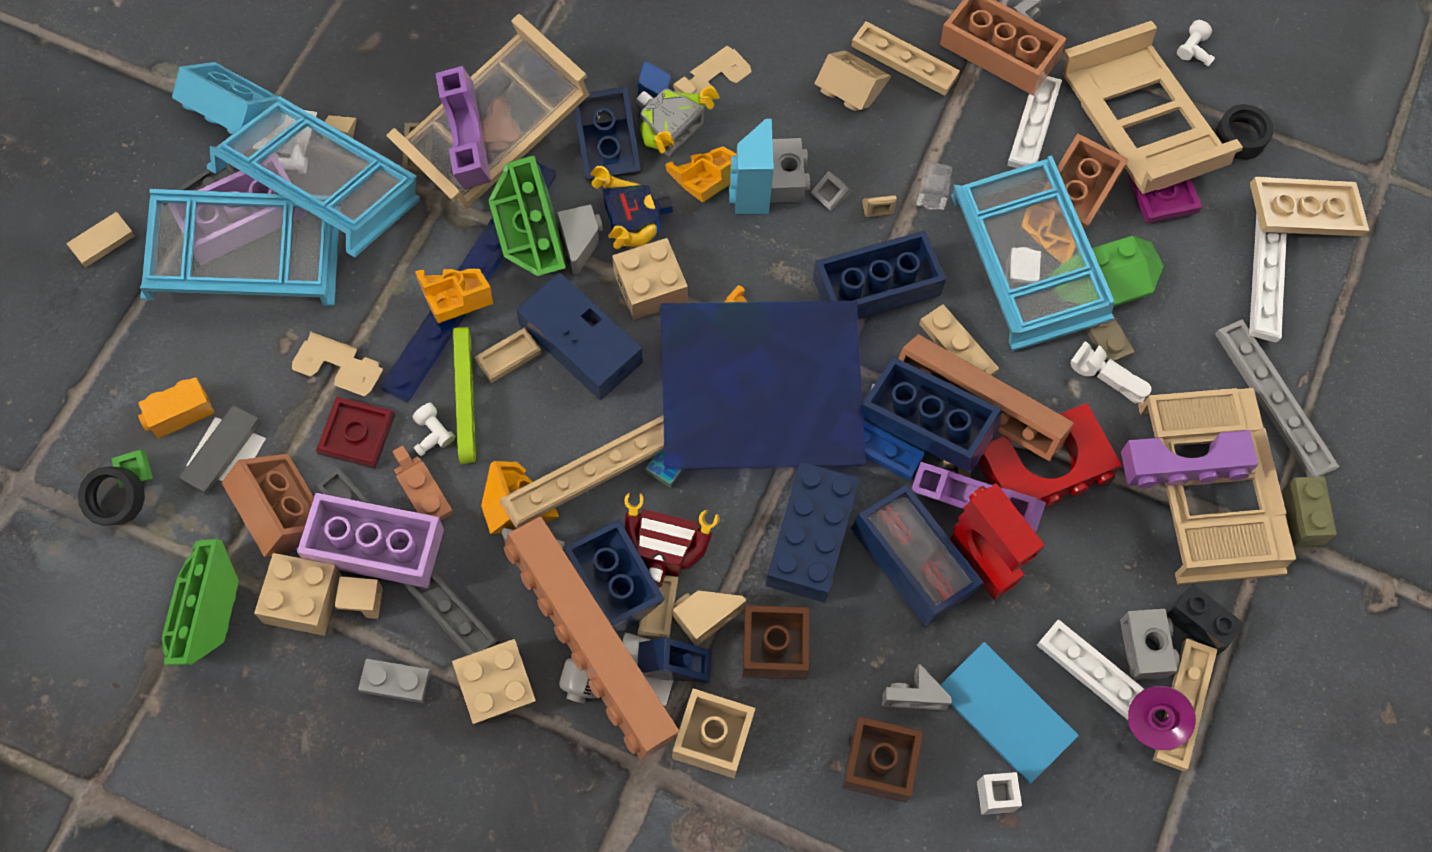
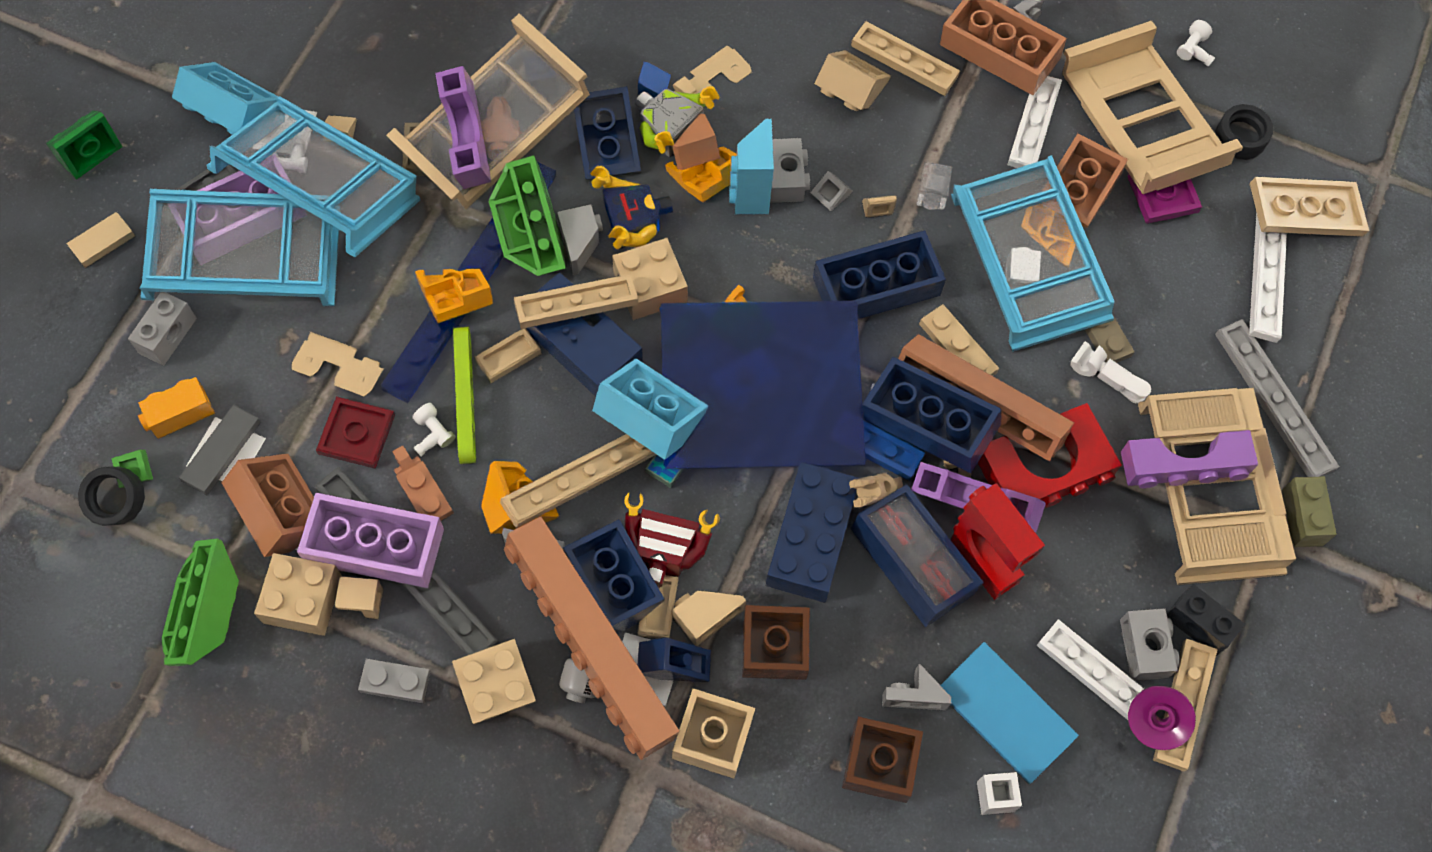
bright green wedge [1047,236,1164,307] -> none
none -> green slope [46,110,123,180]
none -> light grey brick [128,292,197,366]
none -> tan plate [514,274,638,329]
none -> medium azure slope [592,359,708,460]
none -> nougat slope [672,114,720,170]
none -> tan hinge [849,472,903,507]

